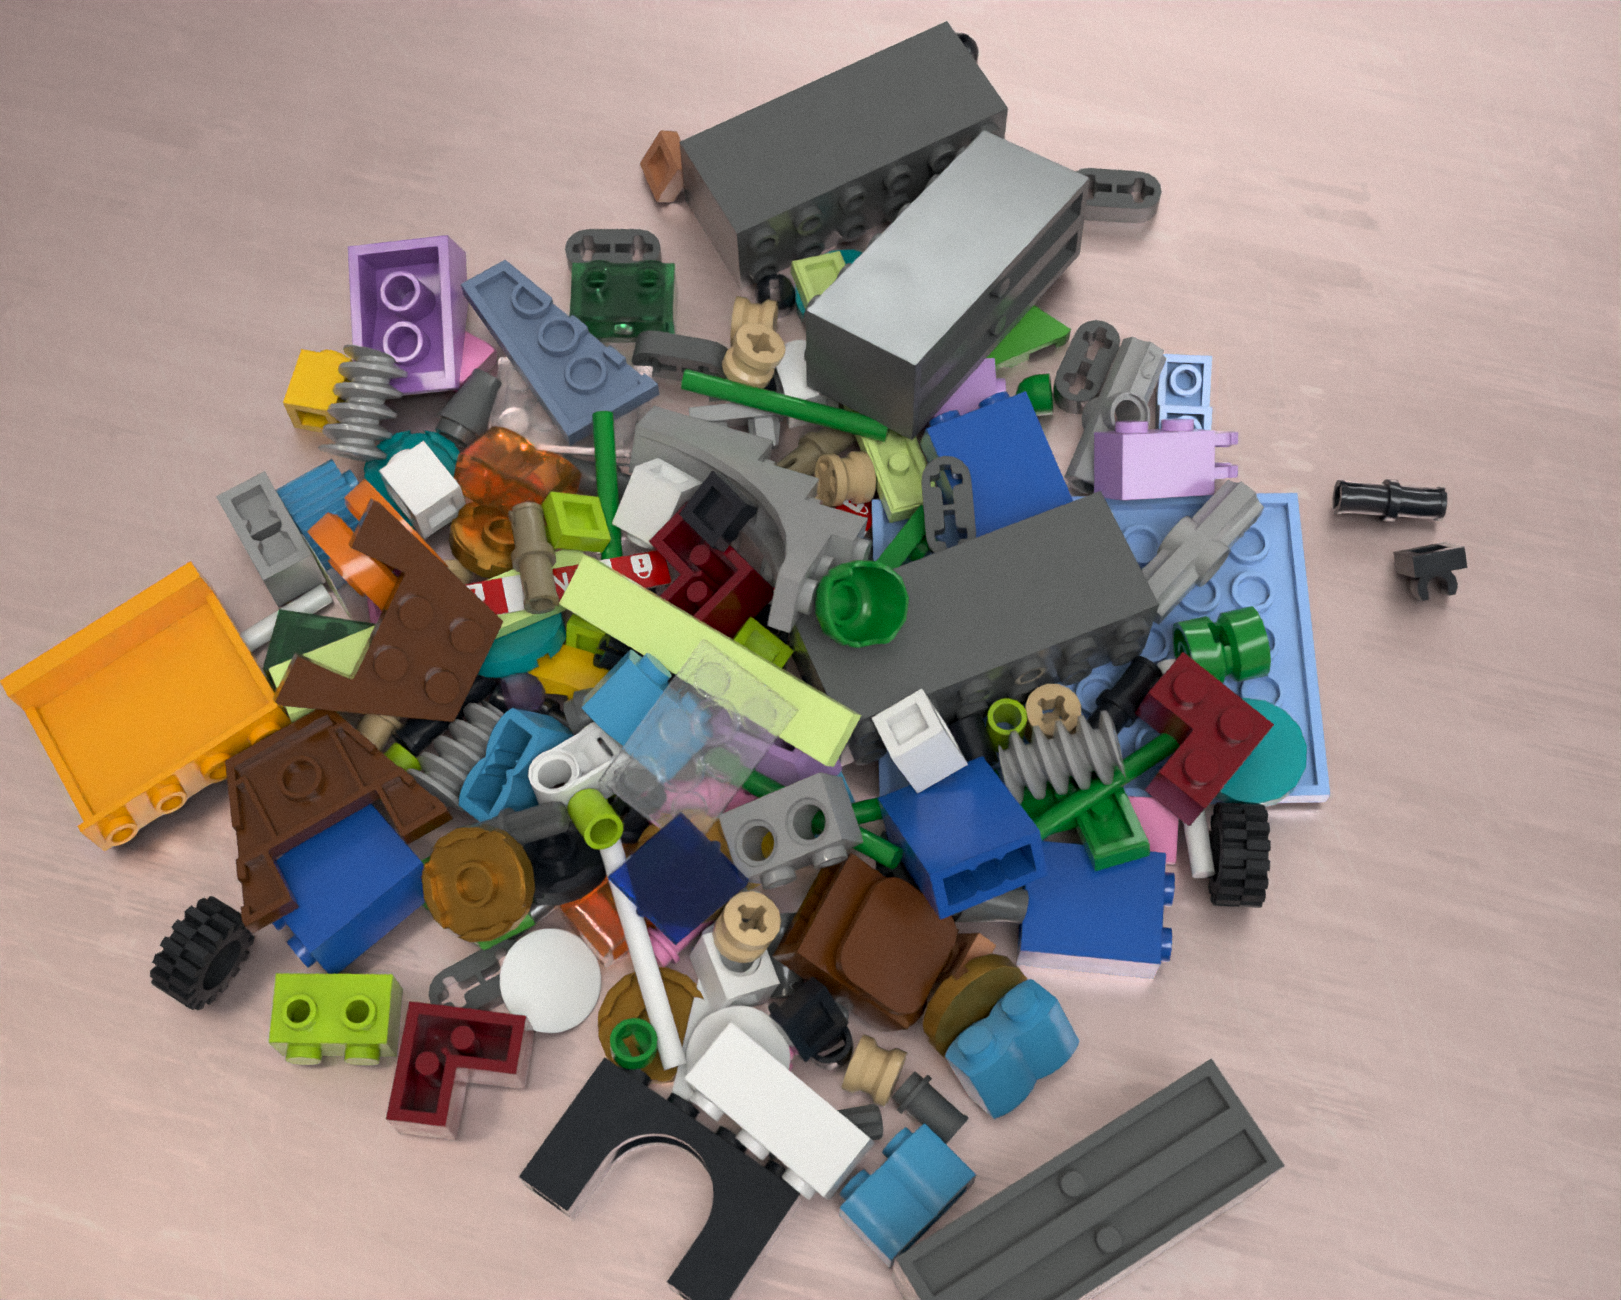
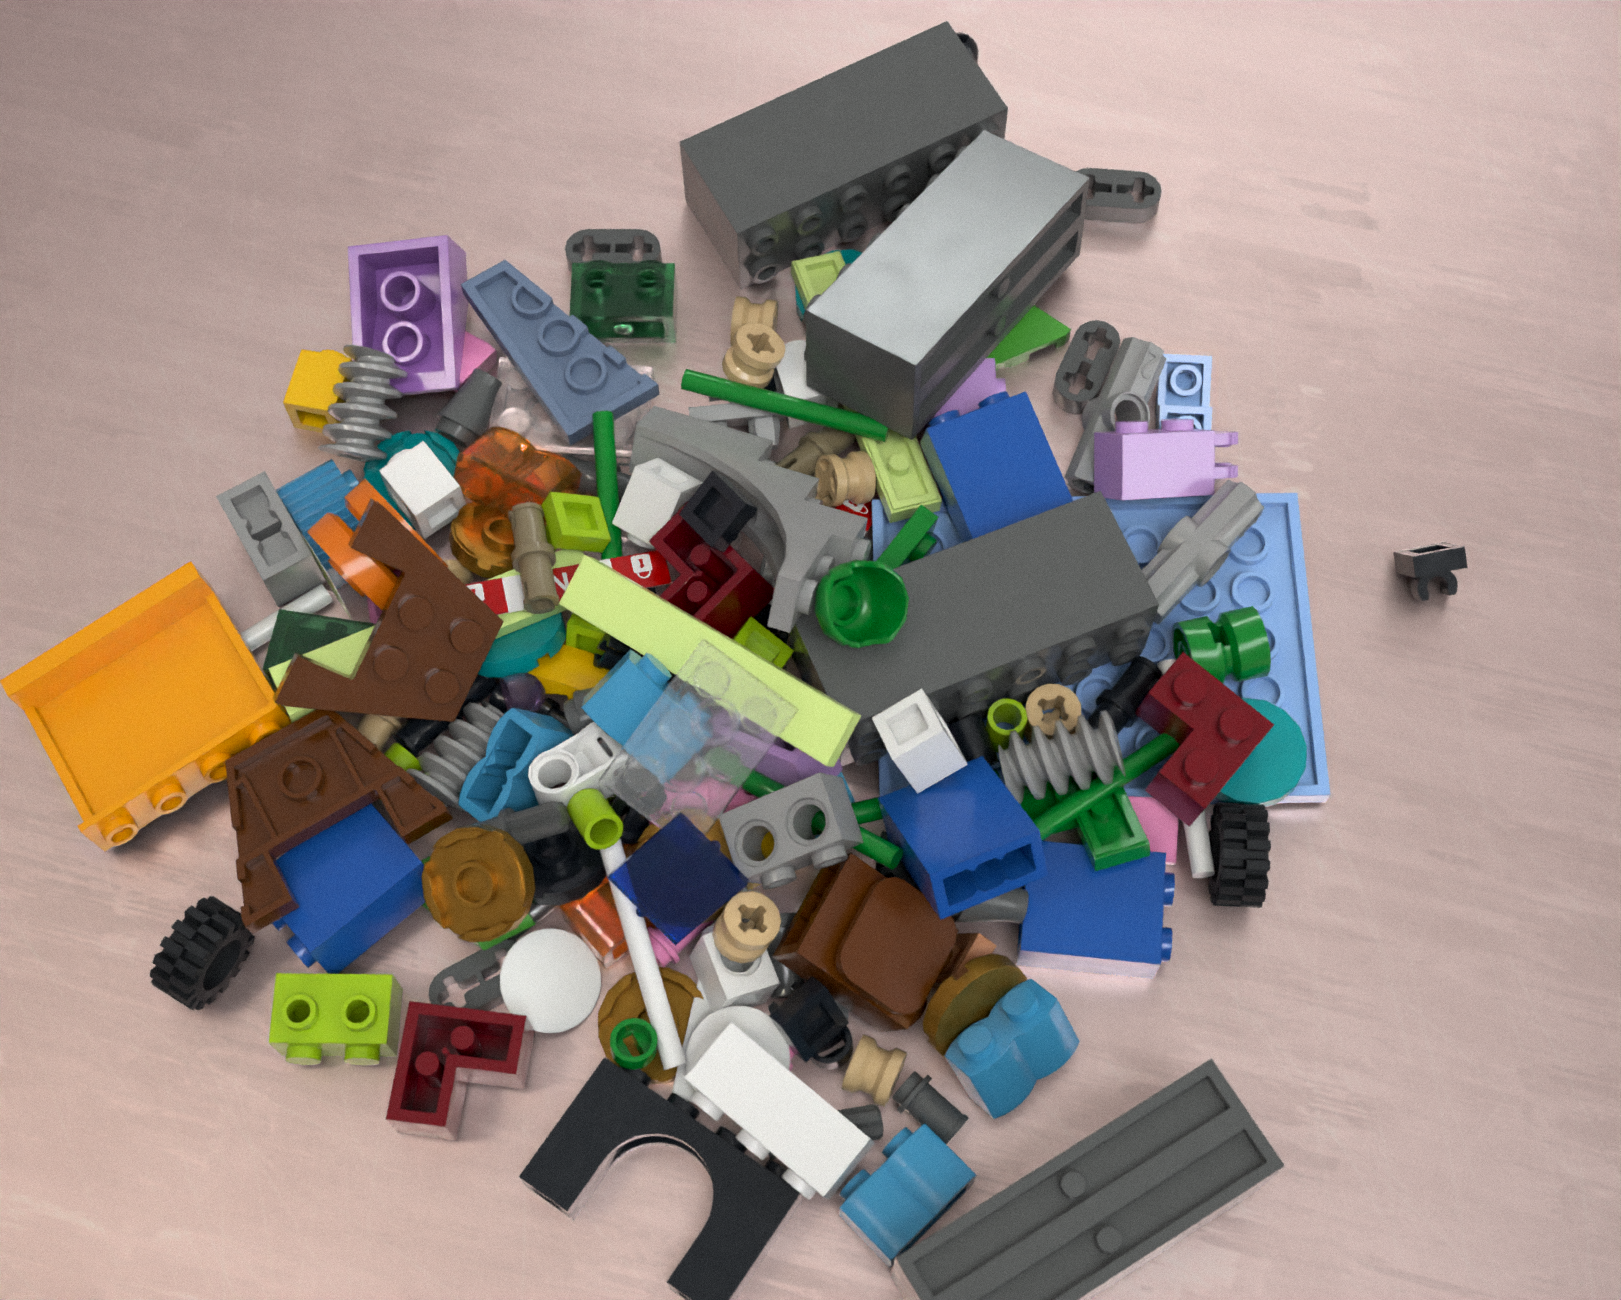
dark grey beam [631,331,728,381] -> none
nougat tile [639,130,684,202] -> none
black hinge [755,274,795,318] -> none
dark grey beam [921,456,976,554] -> none
green hinge [1016,373,1053,416] -> none
black pin [1332,479,1447,522] -> none

